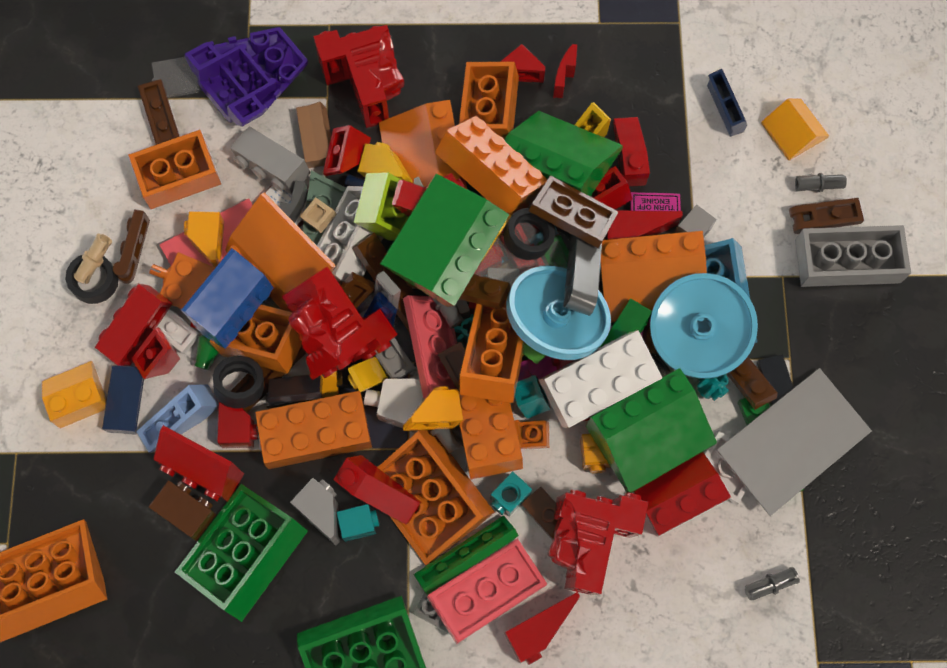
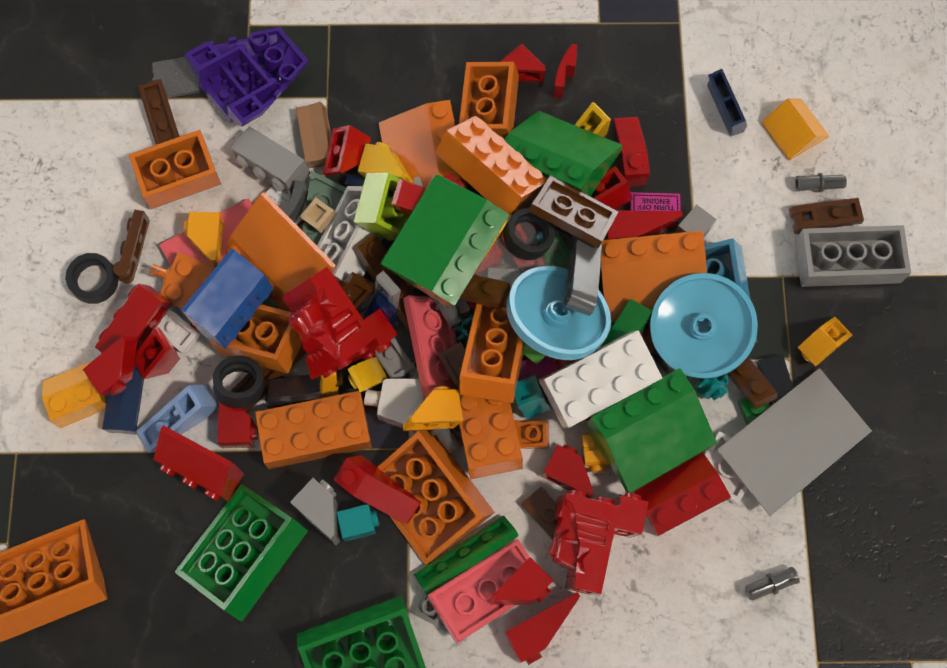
tan pin [73,233,112,284] -> none
reddish brown brick [149,480,216,541] -> none
green cone [194,335,219,370] -> none
red brick [313,25,404,128] -> none
teal brick [490,471,532,517] -> none
none -> red slope [82,336,137,396]
none -> red slope [488,557,554,605]
none -> red slope [542,444,594,499]
none -> light orange slope [798,317,852,367]

